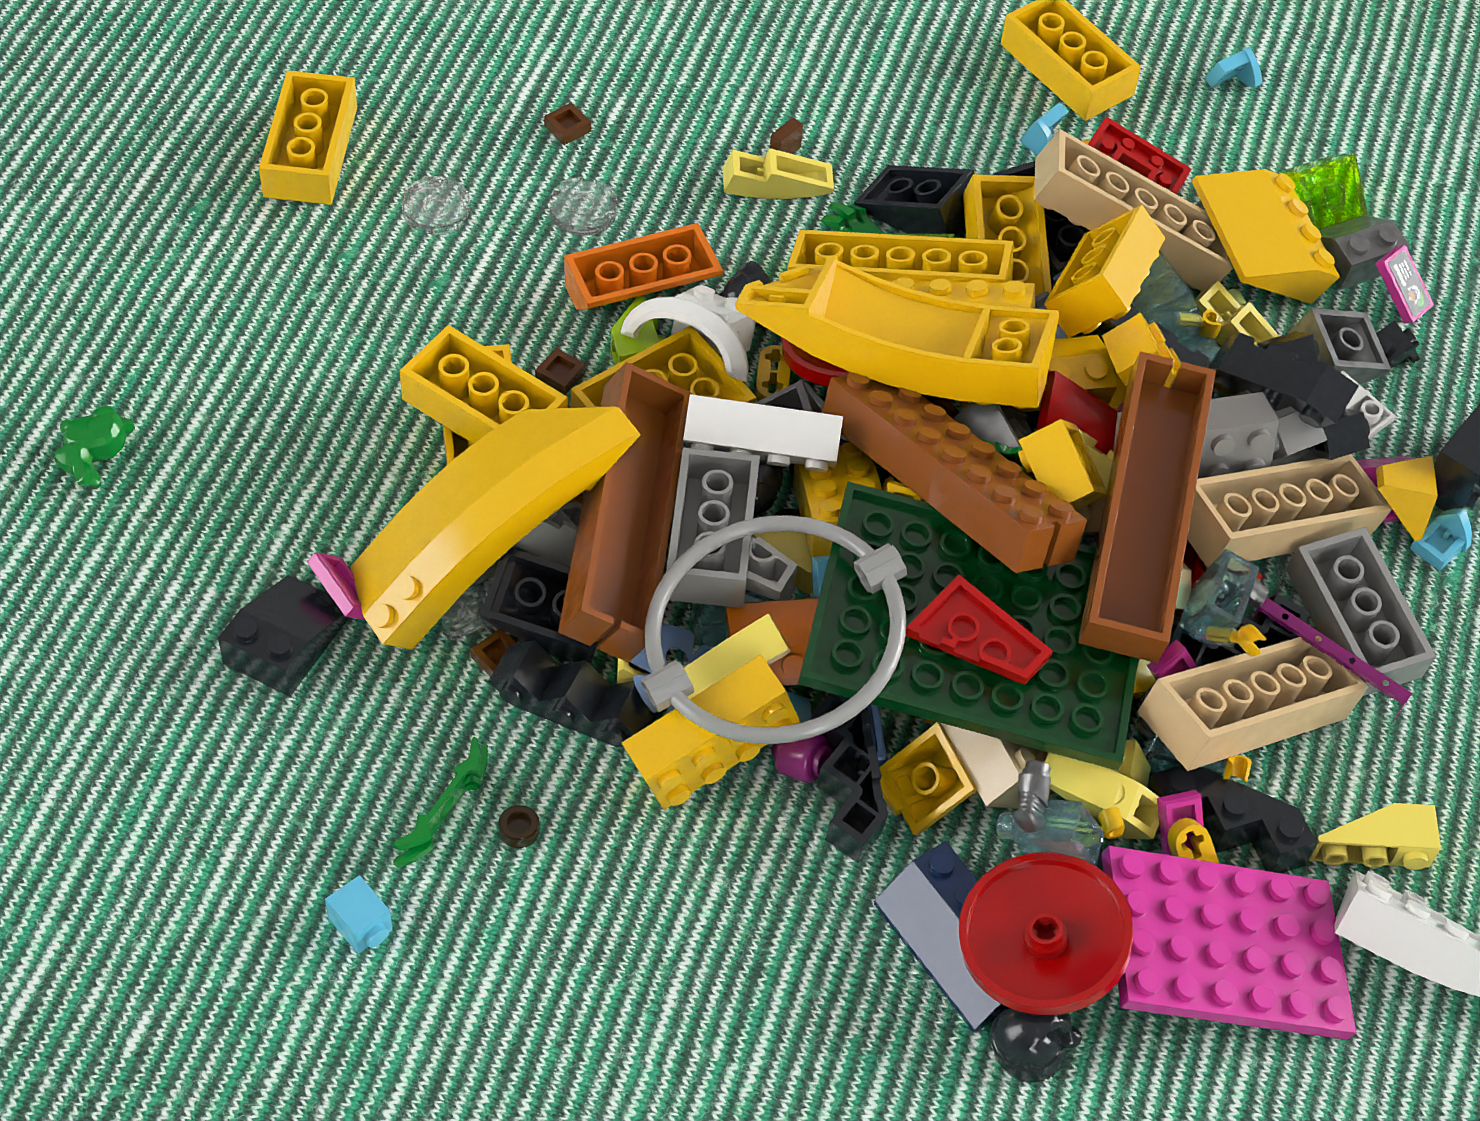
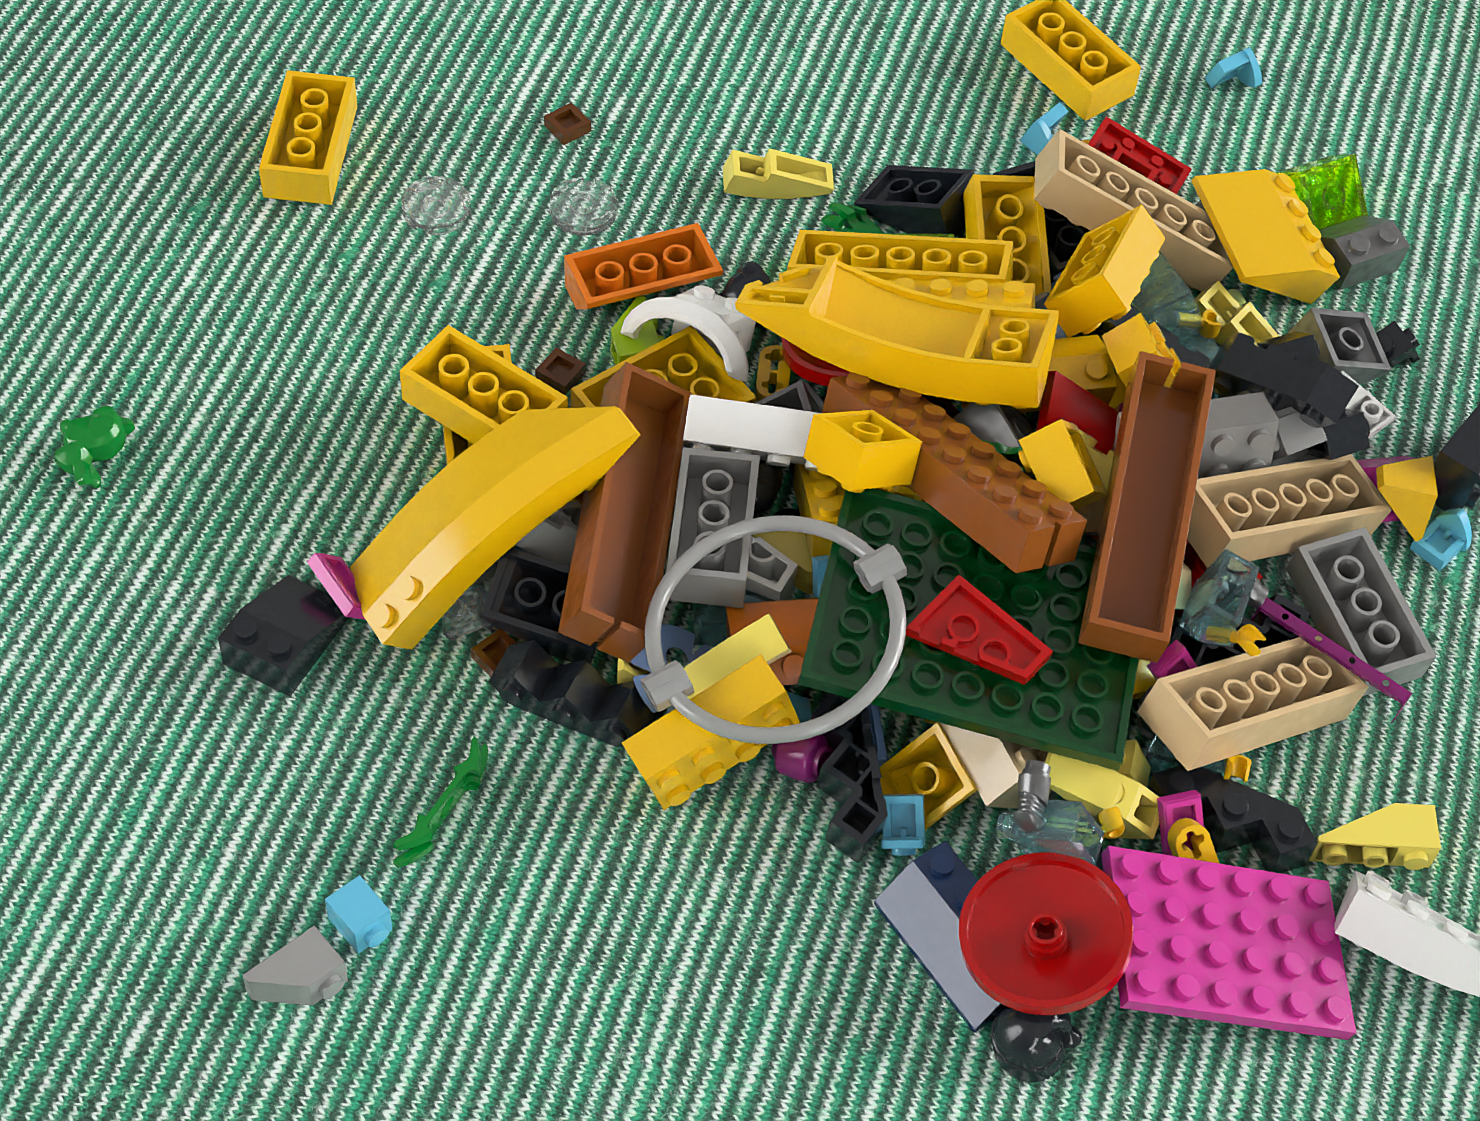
dark brown tile [498,805,540,848] -> none
reddish brown tile [770,117,803,154] -> none
tile [1375,245,1434,324] -> none
none -> light grey slope [243,925,348,1006]
none -> yellow brick [803,410,922,493]
none -> medium azure bracket [881,794,925,856]

